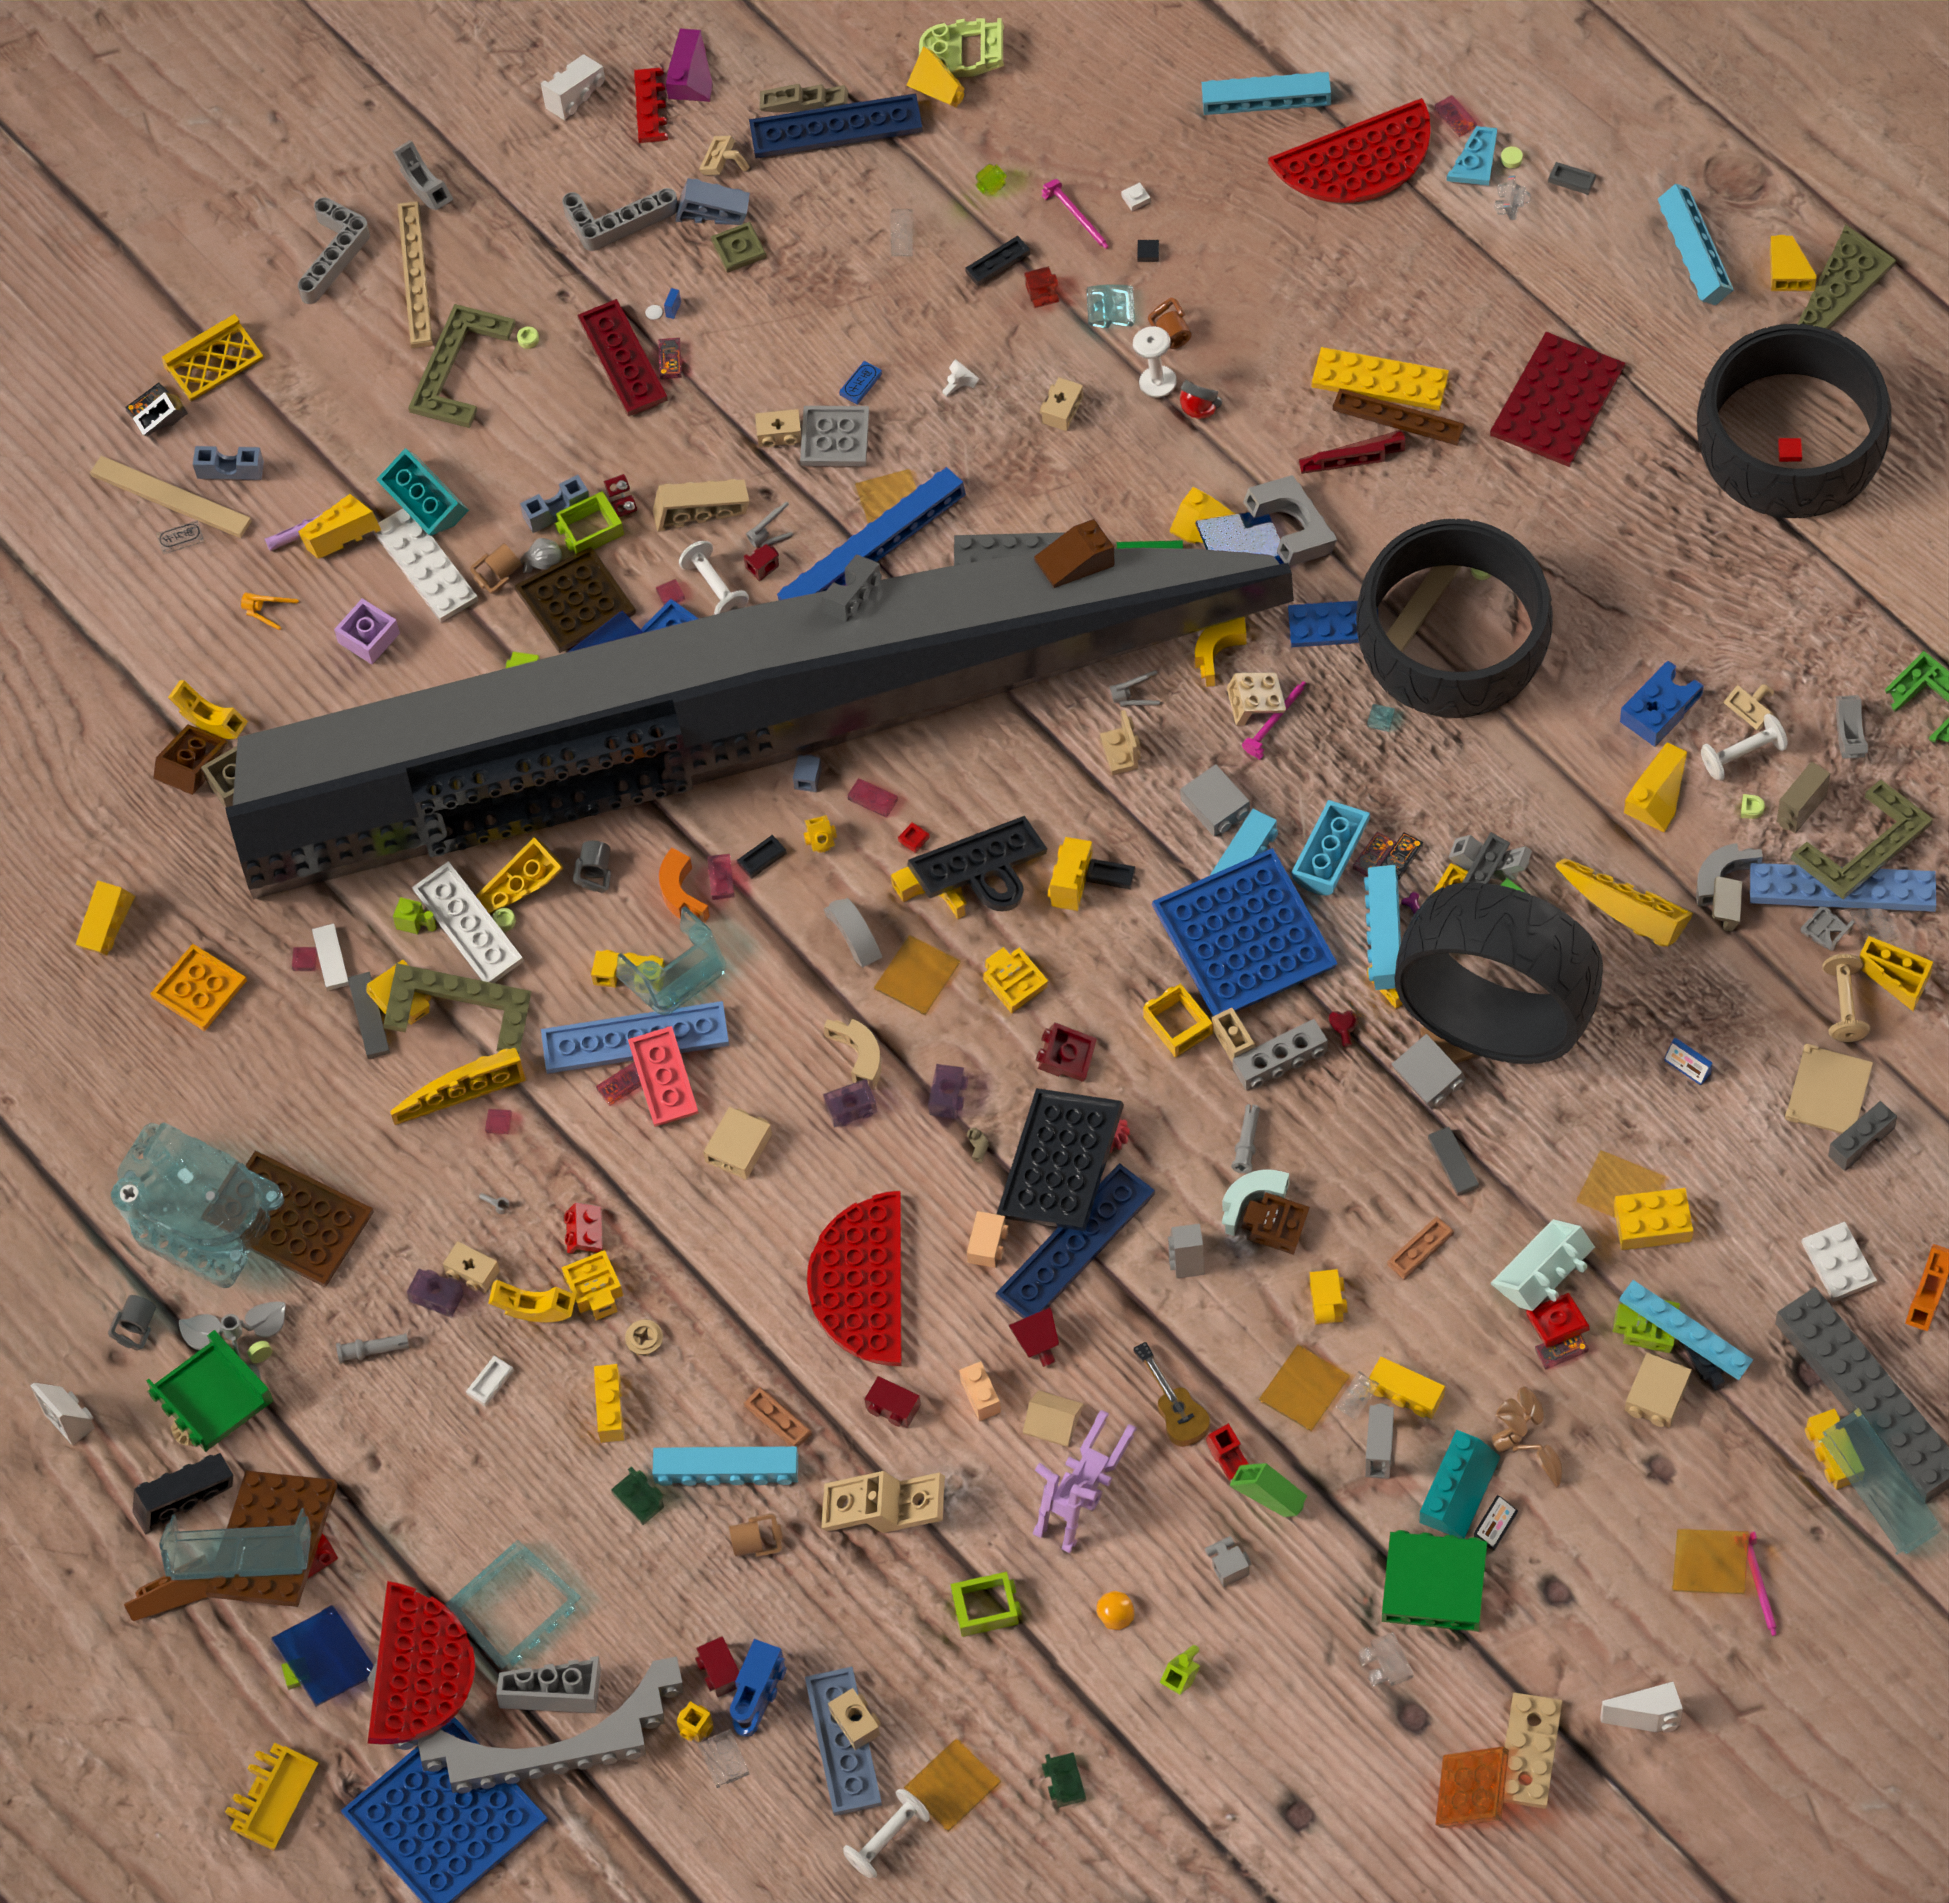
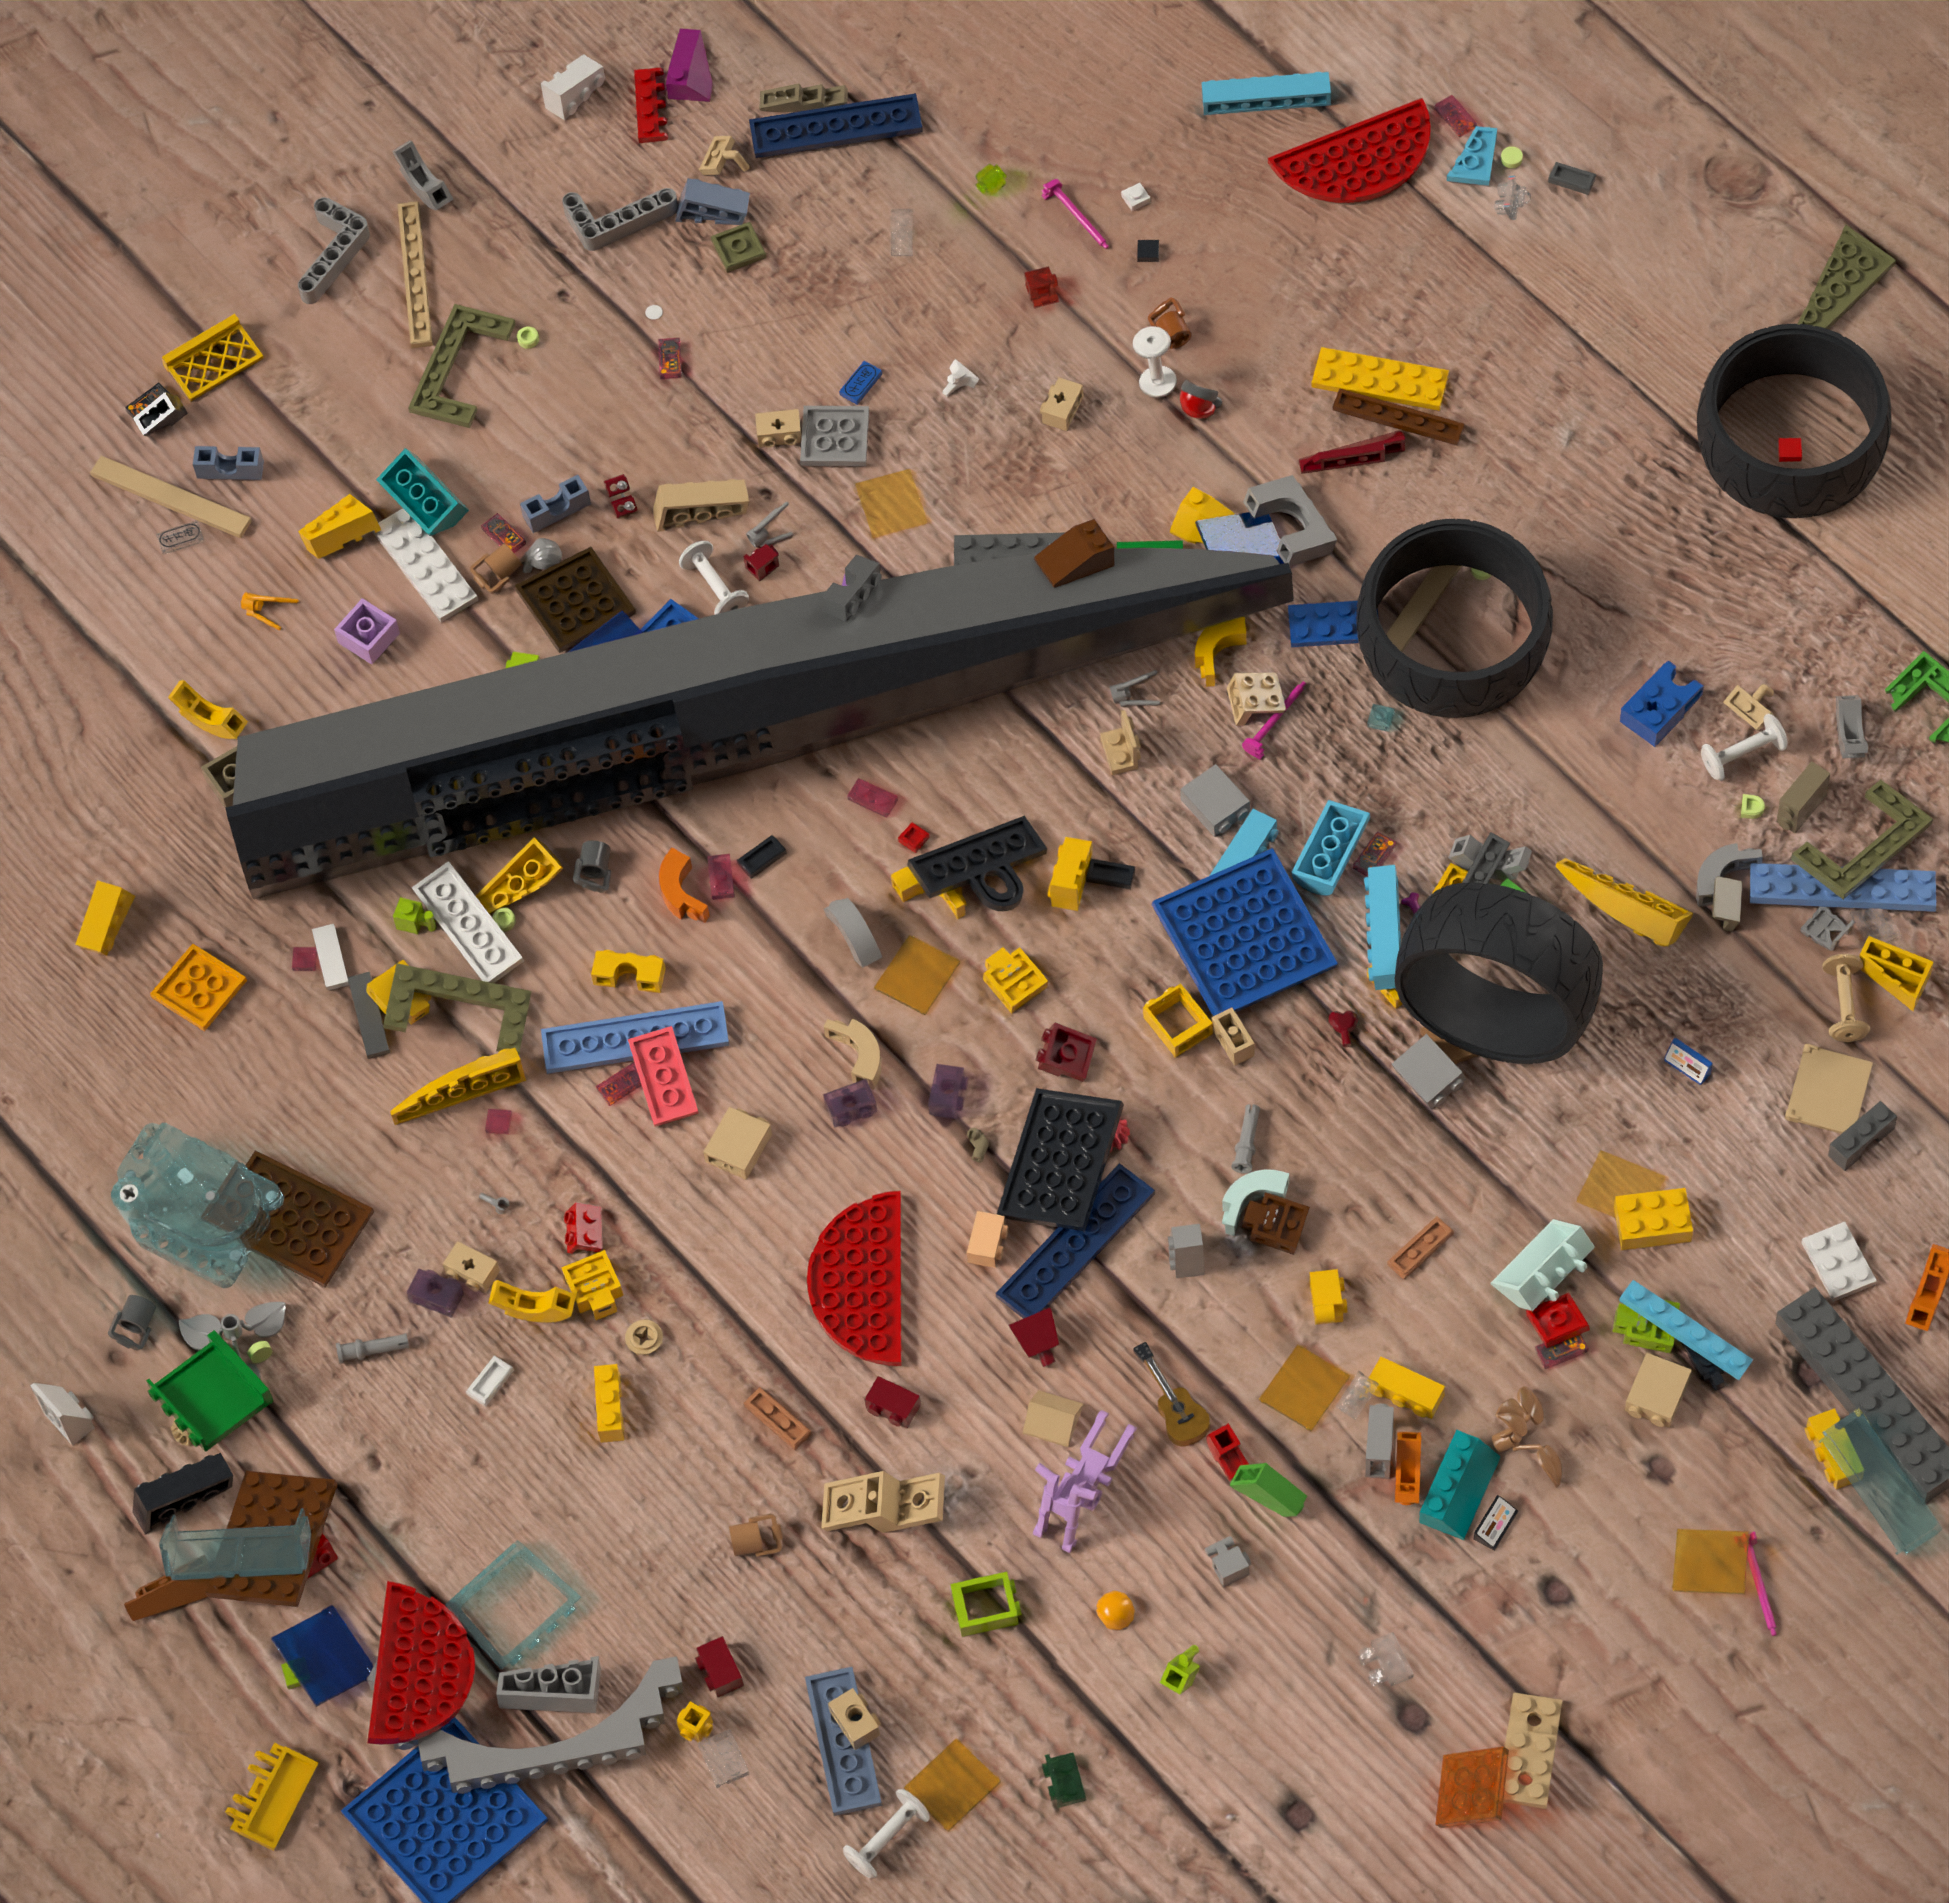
reddish brown slope [153,724,227,795] -> none
lavender pin [265,514,321,552] -> none
lime window [555,491,624,554] -> none
dark red plate [577,299,668,417] -> none
clear green bracket [611,1466,664,1526] -> none
clear light blue windscreen [616,906,726,1015] -> none
medium azure brick [652,1446,799,1486] -> none
clear pink tile [655,579,685,605] -> none
blue tile [664,288,681,319] -> none
blue brick [730,1639,787,1737] -> none
blue brick [777,467,966,600] -> none
sand blue brick [793,755,822,792] -> none
yellow brick [803,815,837,853] -> none
yellow slope [906,46,965,108] -> none
yellowish green slope [919,18,1004,77] -> none
light nougat brick [959,1361,1001,1421] -> none
black plate [965,236,1031,286] -> none
clear light blue slope [1086,285,1135,328] -> none
light grey brick [1233,1019,1328,1091] -> none
tile [1380,832,1423,880] -> none
green panel [1382,1530,1487,1632] -> none
dark grey tile [1428,1127,1479,1196] -> none
dark red plate [1490,332,1625,467] -> none
white slope [1600,1682,1683,1733] -> none
yellow wedge [1624,742,1687,832] -> none
medium azure brick [1658,183,1734,306] -> none
yellow slope [1769,235,1816,291] -> none
none -> tile [481,513,526,553]
none -> orange arch [1395,1432,1422,1505]

